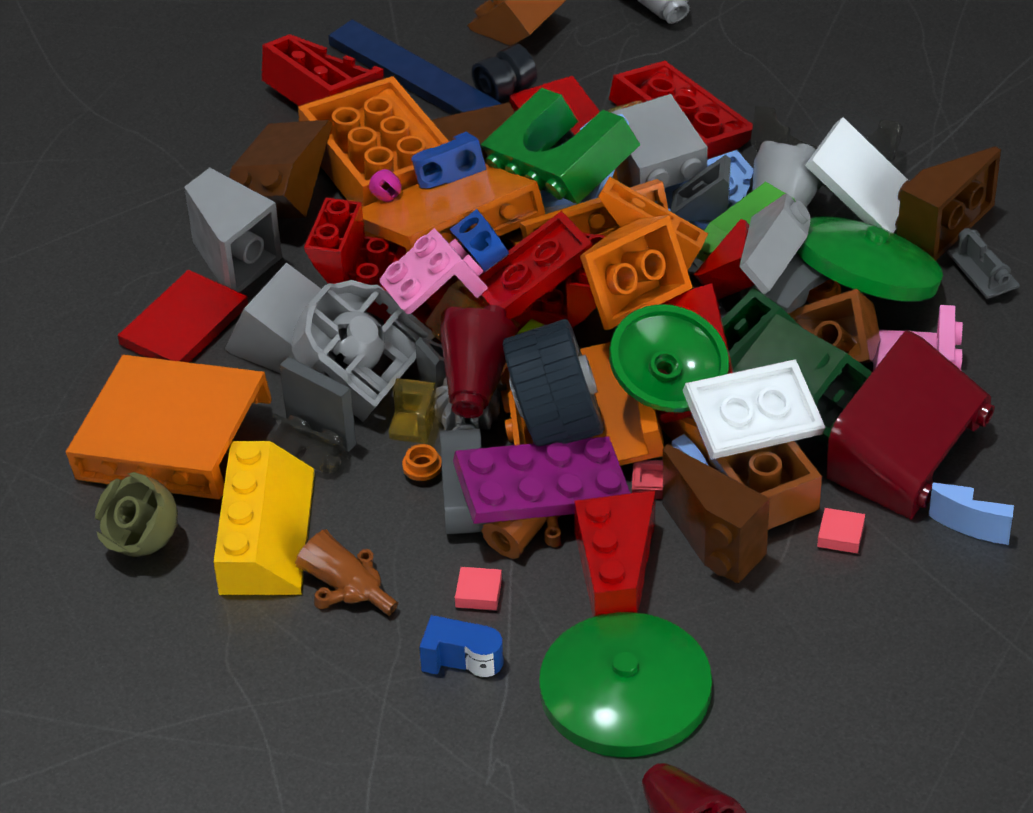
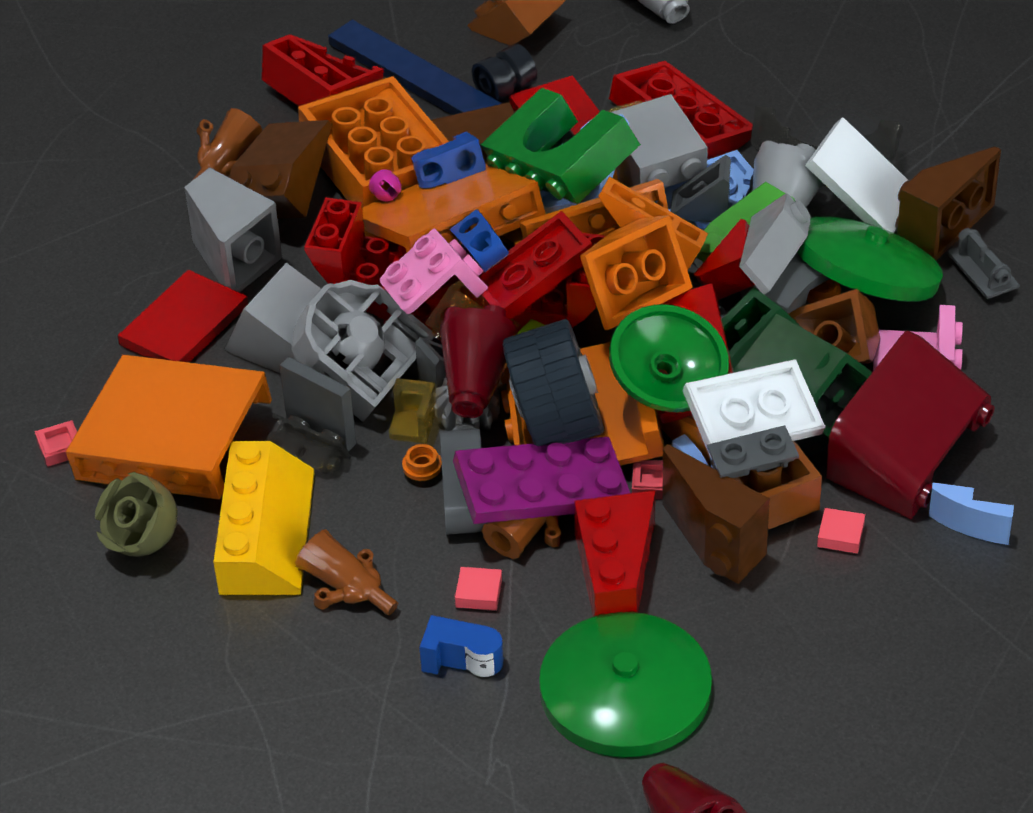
none -> coral tile [34,420,77,467]
none -> dark orange piece [193,108,263,179]
none -> dark grey hinge [707,425,799,478]

